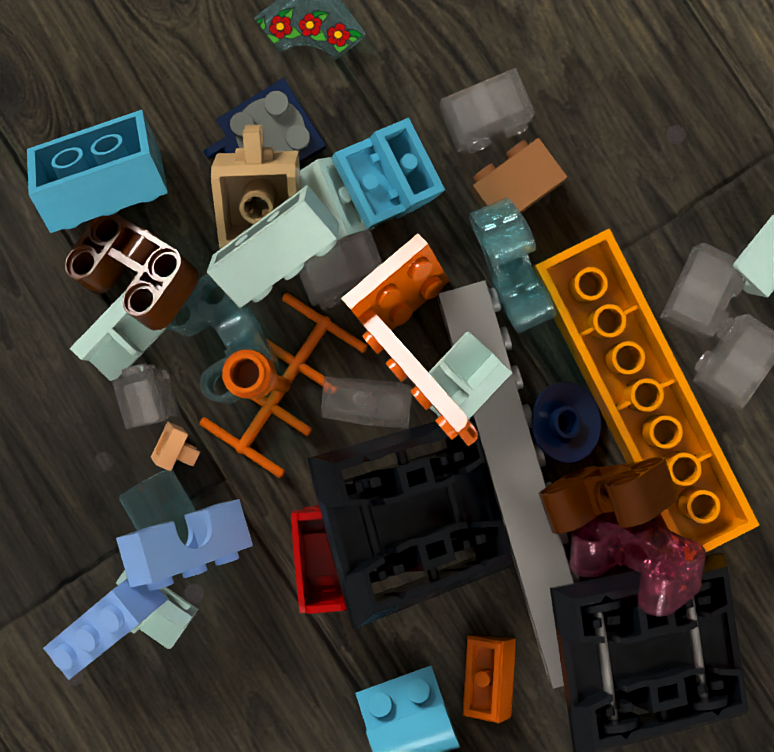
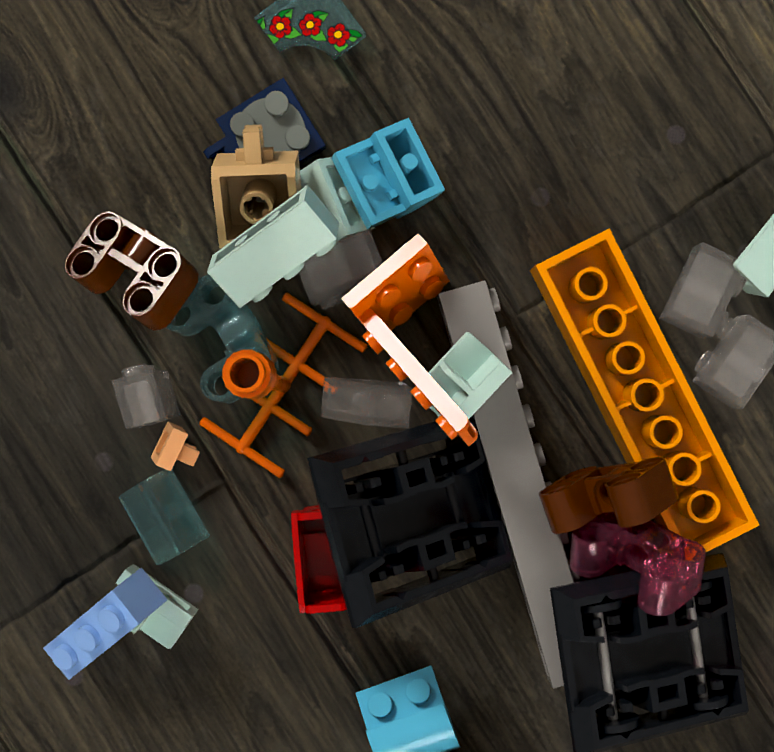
medium azure brick [27,110,168,233] -> none
light aqua panel [70,290,168,381] -> none
light blue arch [116,499,253,591] -> none
clear brick [439,68,535,153] -> none
orange slope [463,635,516,723] -> none
clear light blue beam [469,197,556,333] -> none
medium nougat brick [470,138,567,230] -> none
dark blue dish [531,382,601,463] -> none

